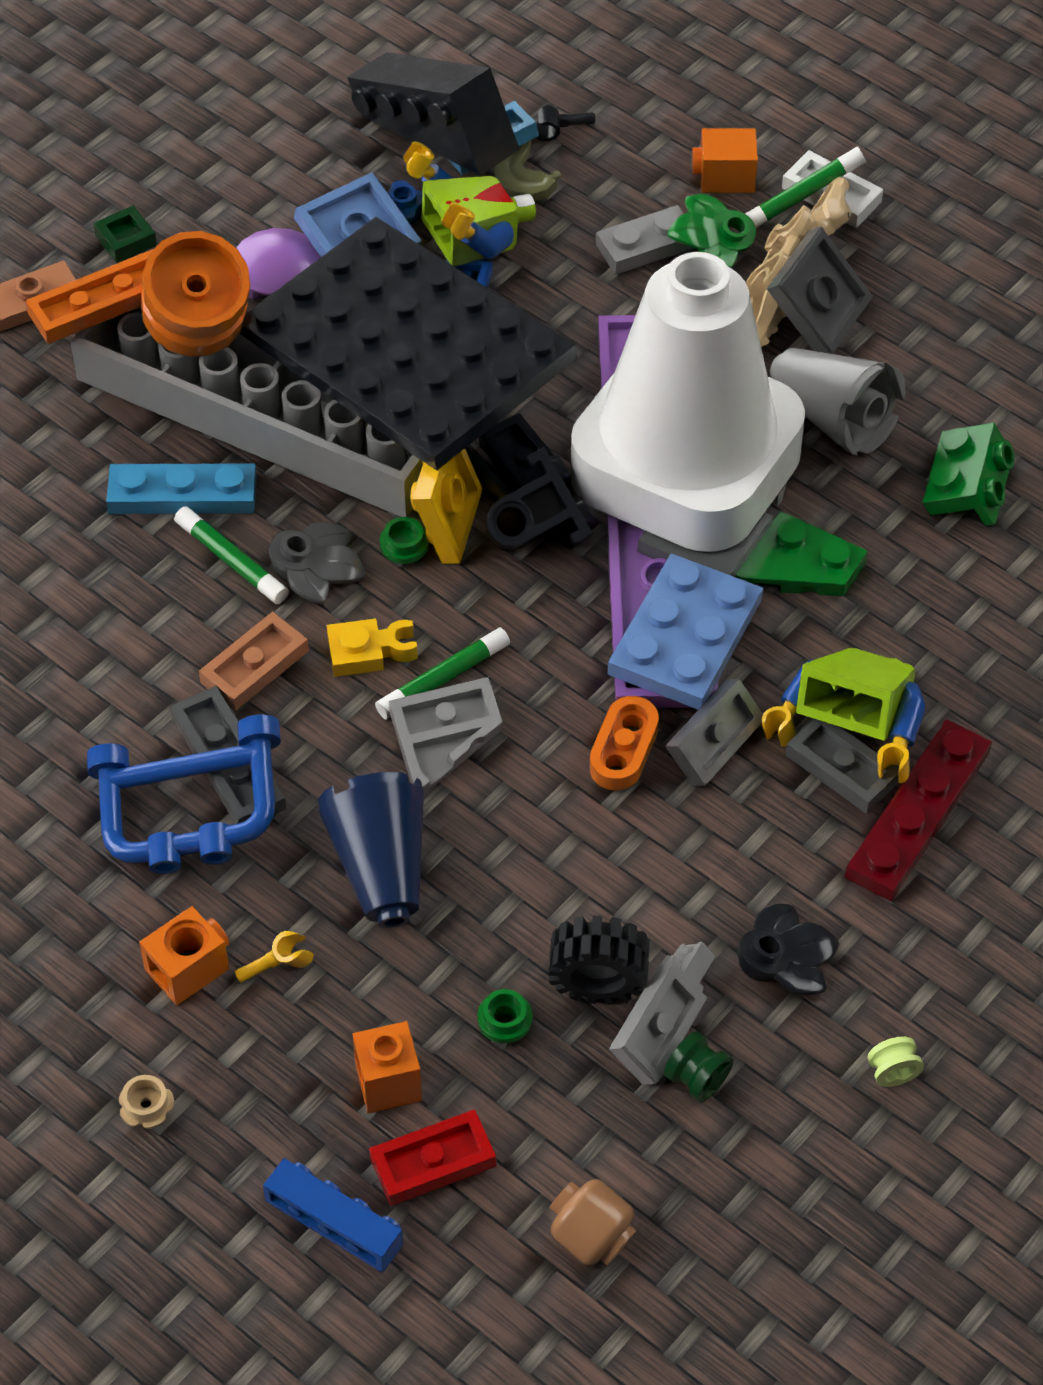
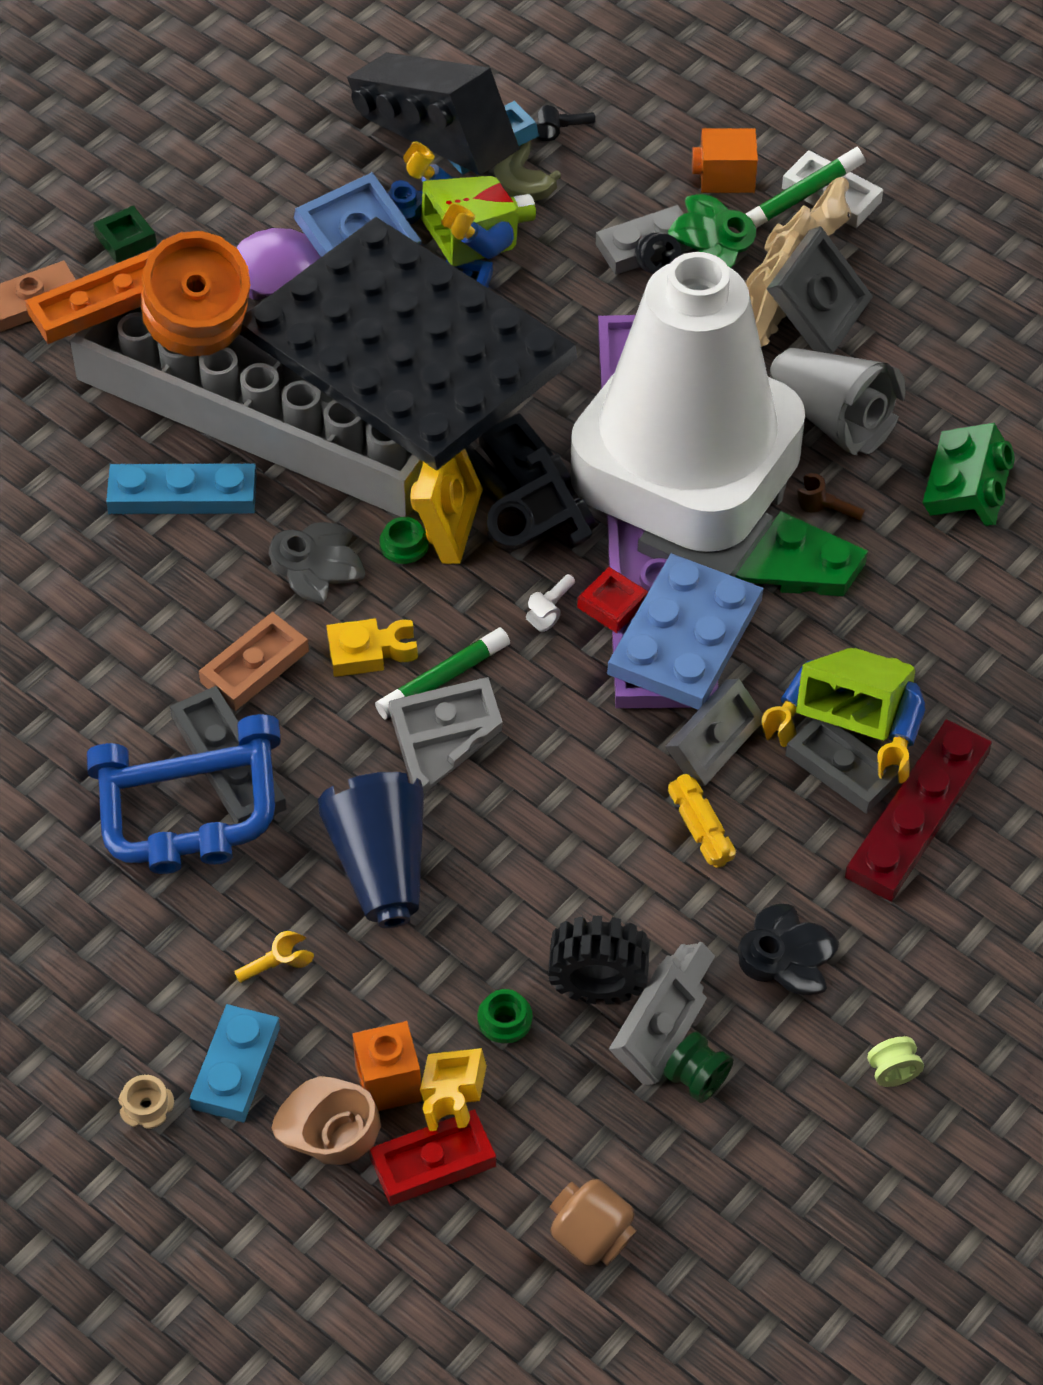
orange brick [139,906,229,1006] -> none
green bar [174,506,289,604] -> none
blue piece [263,1158,403,1273] -> none
orange plate [590,696,659,790] -> none
none -> dark azure plate [189,1004,280,1123]
none -> medium nougat cap [271,1076,381,1165]
none -> yellow plate [420,1048,487,1131]
none -> white hand [526,574,575,632]
none -> red tile [577,567,648,633]
none -> black bush [635,232,681,274]
none -> yellow axle [668,774,736,868]
none -> reddish brown hand [797,473,865,521]

